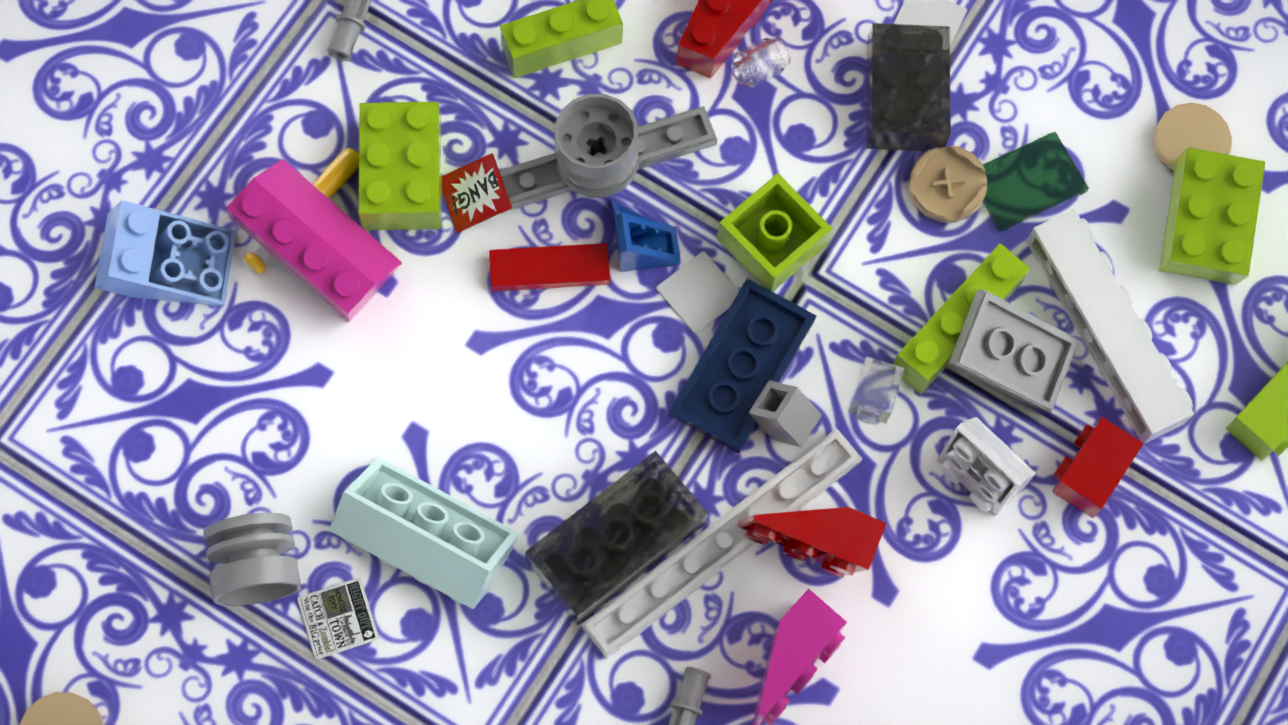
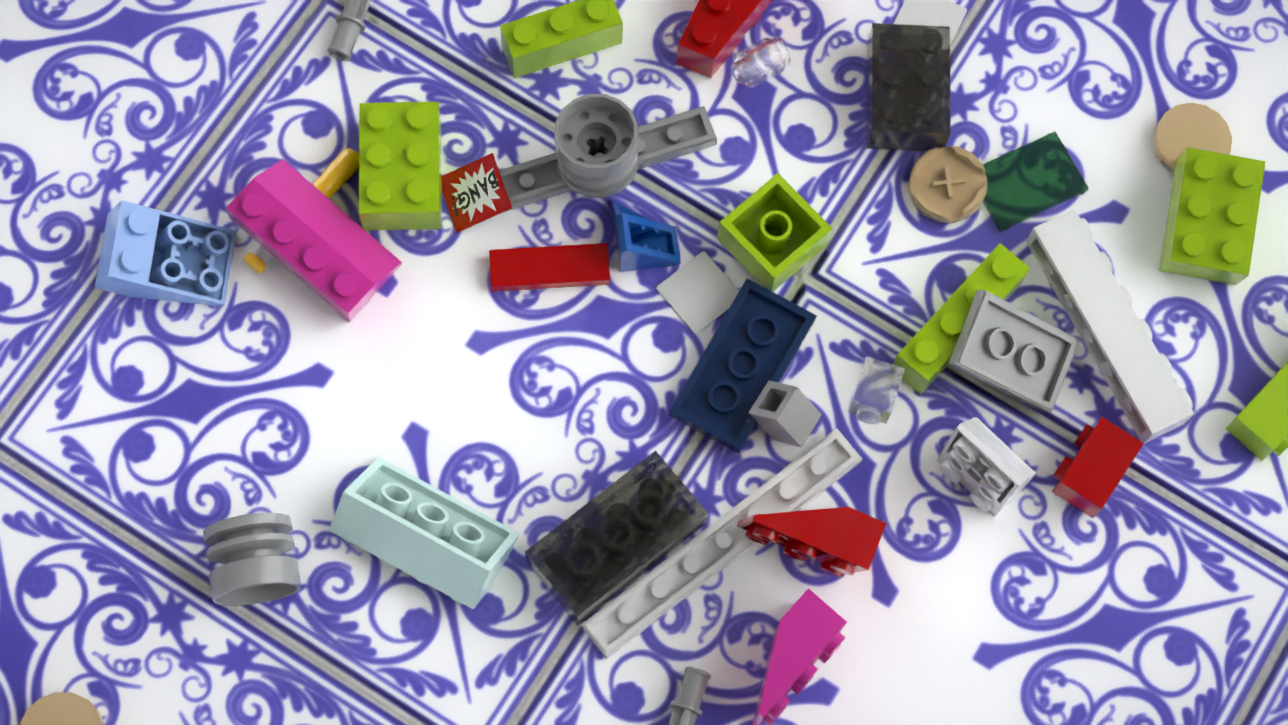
sticker [297,578,379,659] -> none

